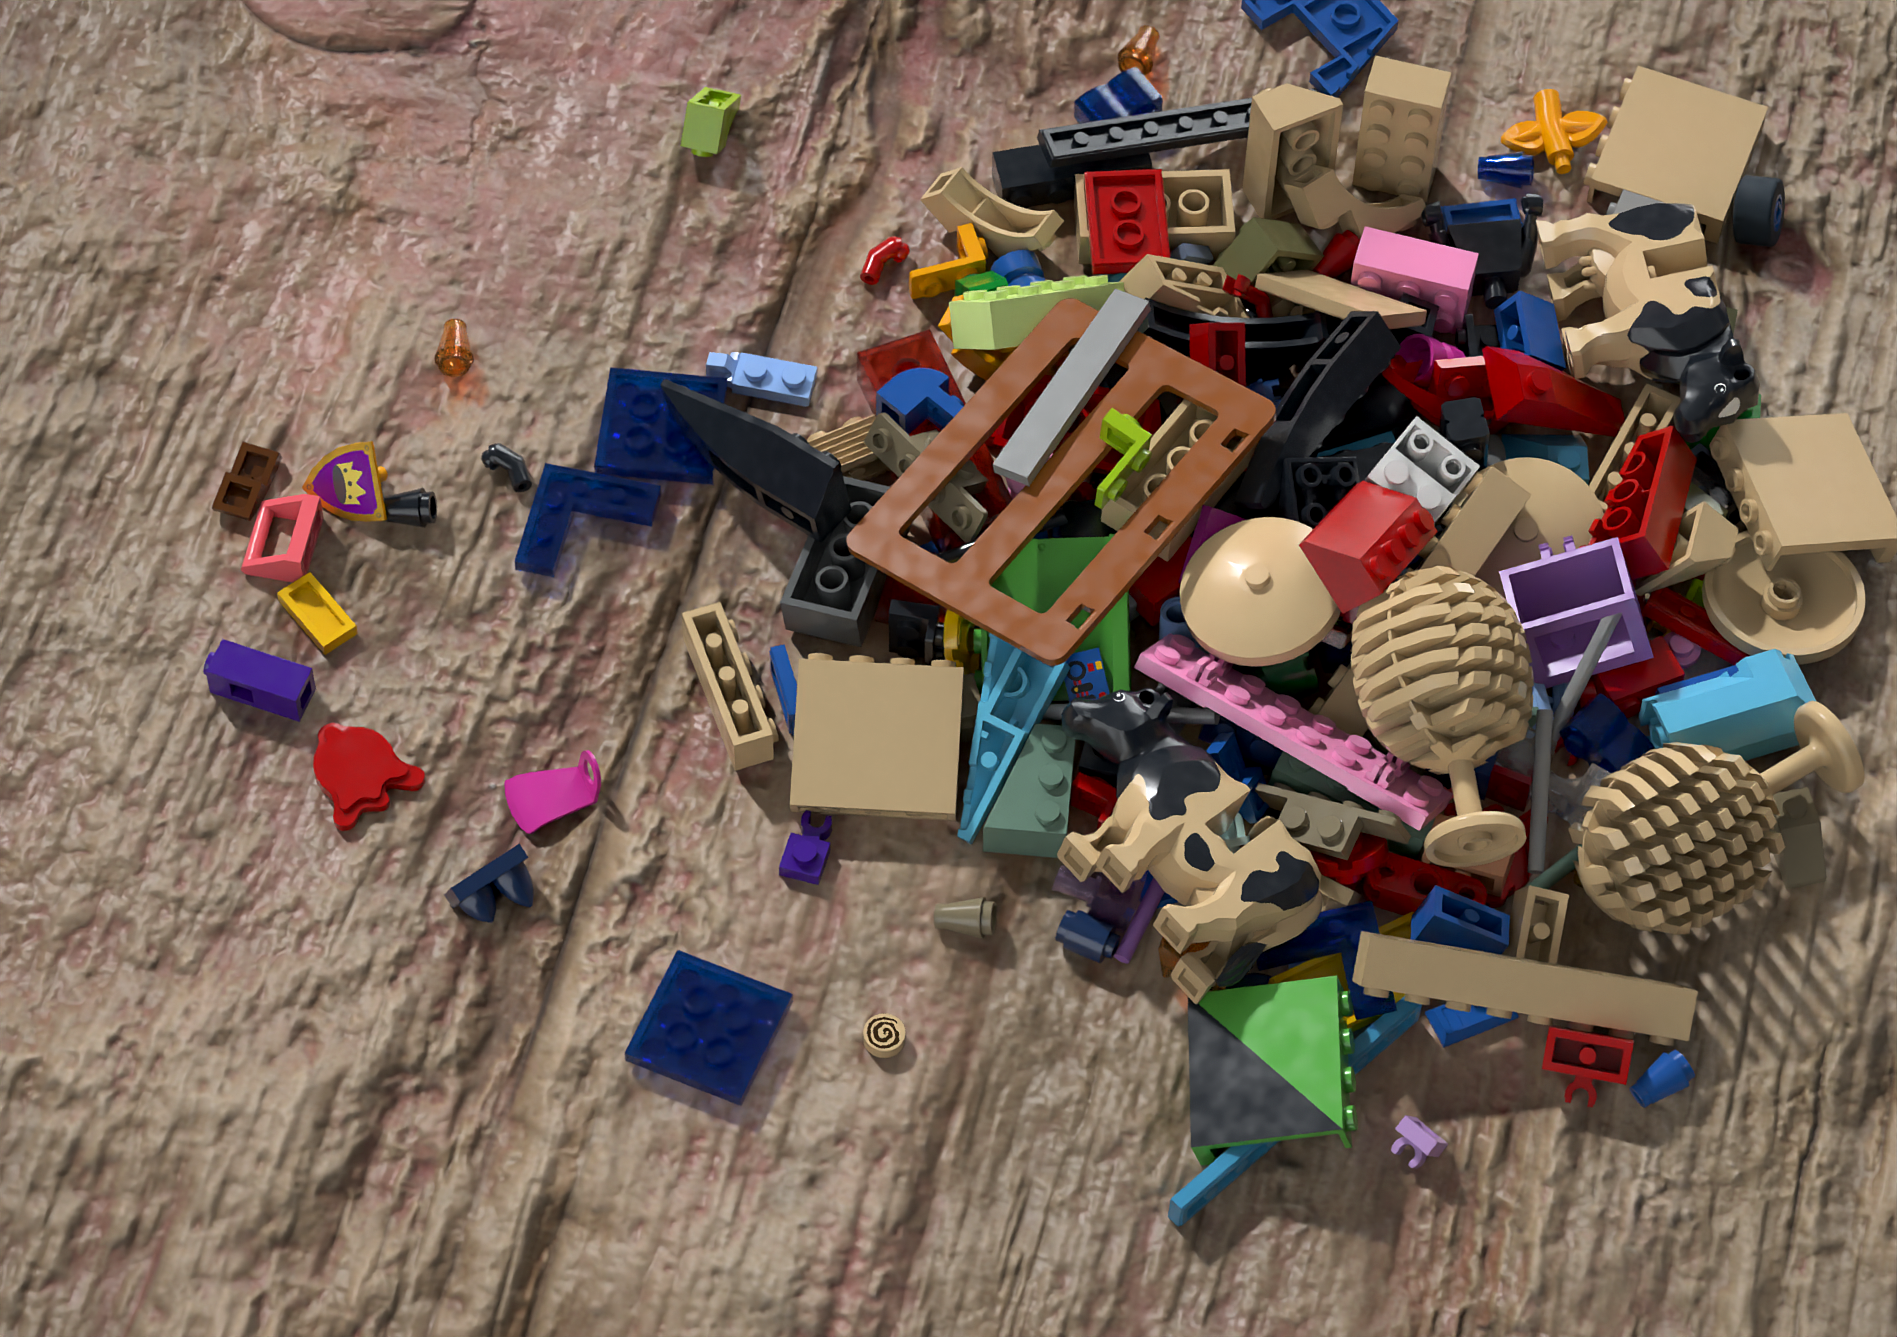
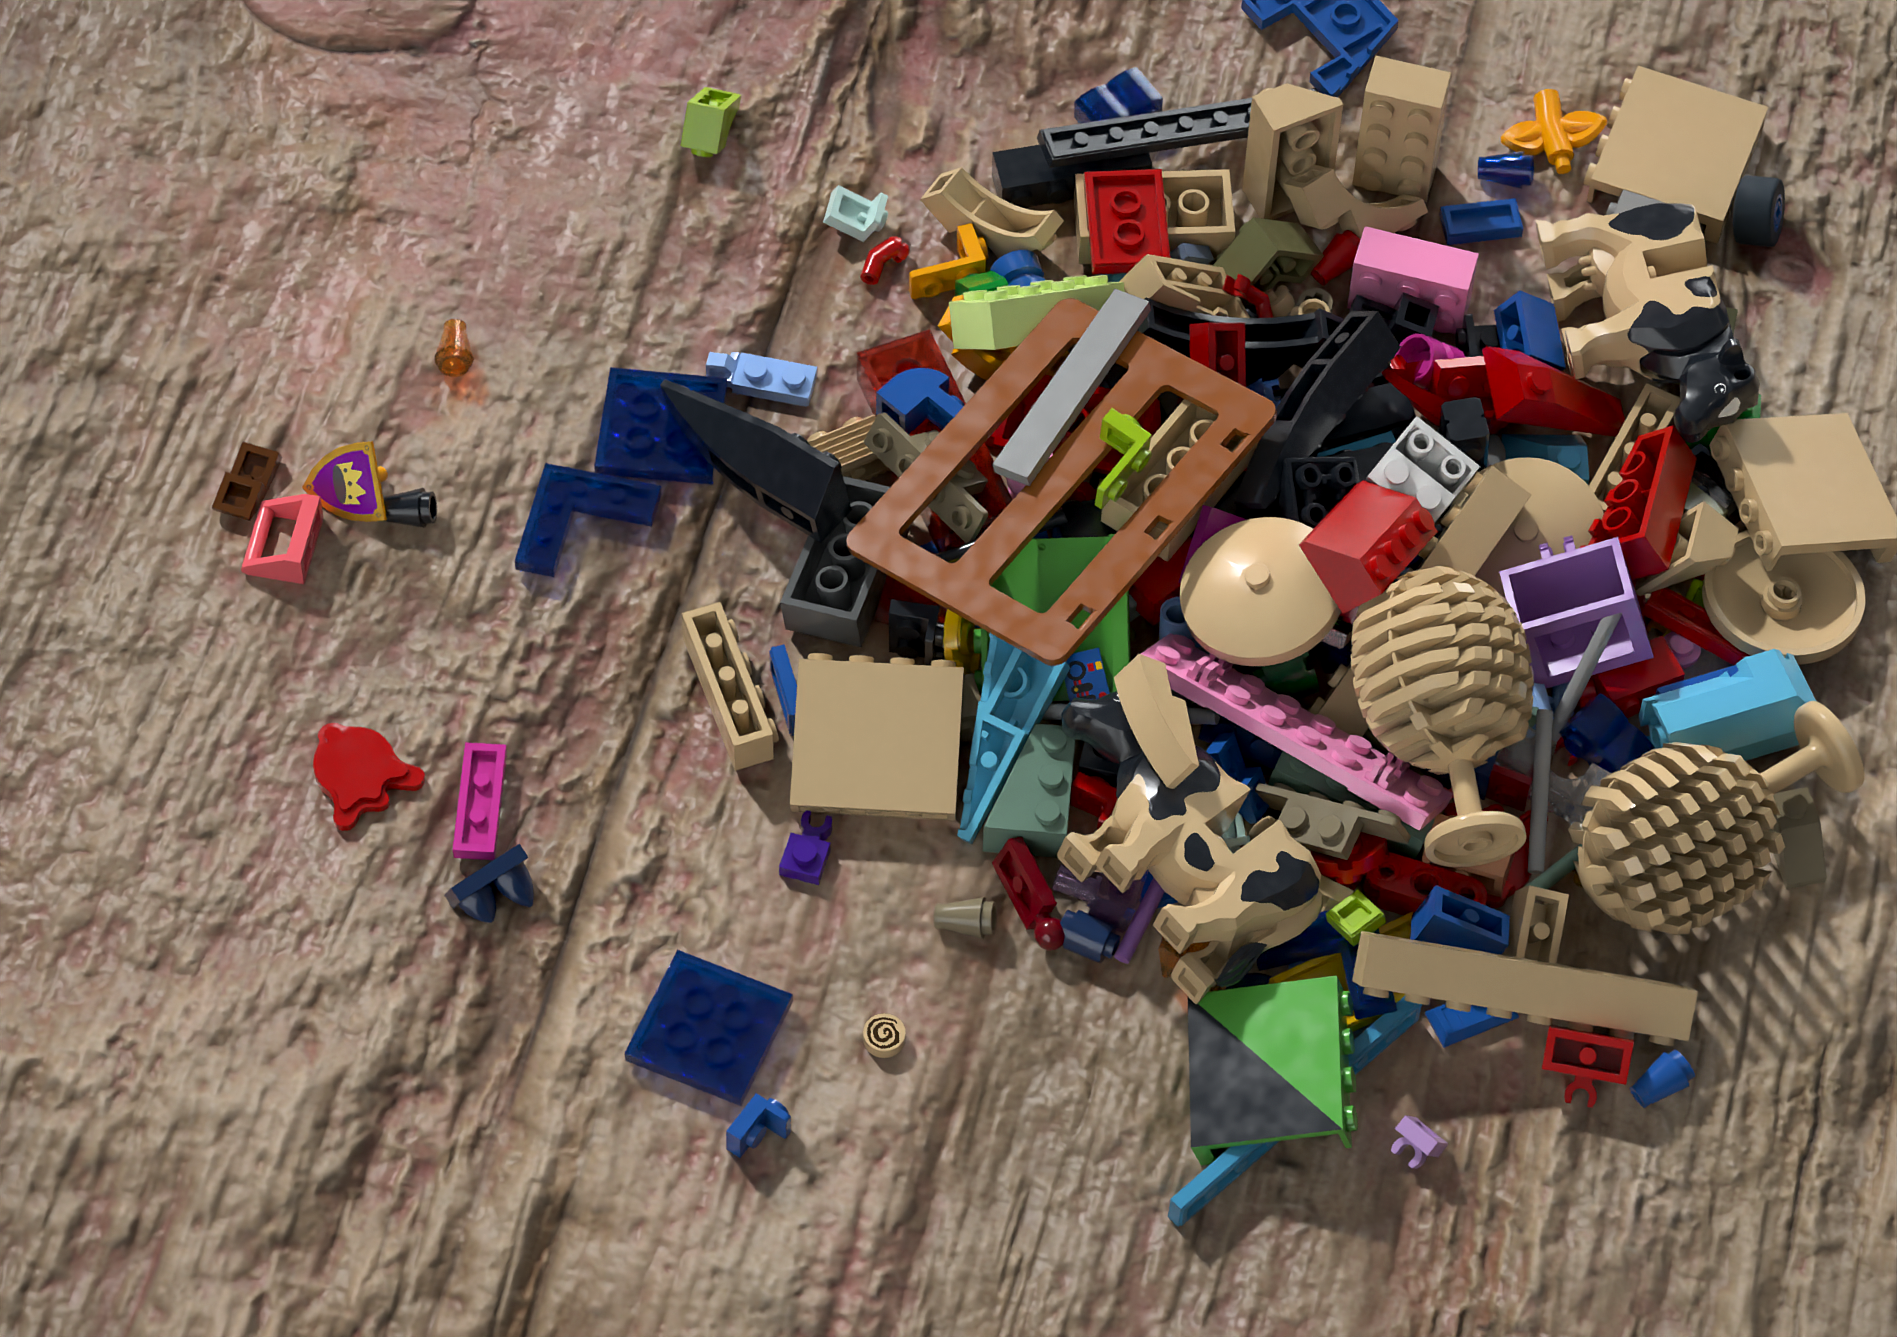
dark purple brick [203,639,316,722] -> none
yellow tile [277,572,358,655] -> none
black arm [481,443,532,492] -> none
dark pink piece [504,750,601,834] -> none
clear orange cone [1117,25,1160,79] -> none
tan tile [1255,269,1427,329] -> none
black torso [1421,194,1543,309] -> none
none -> dark pink plate [453,742,507,860]
none -> blue bracket [726,1093,791,1158]
none -> light aqua bracket [823,185,888,242]
none -> dark red plate [992,837,1065,950]
none -> tan slope [1114,654,1199,789]
none -> lime tile [1325,889,1386,946]

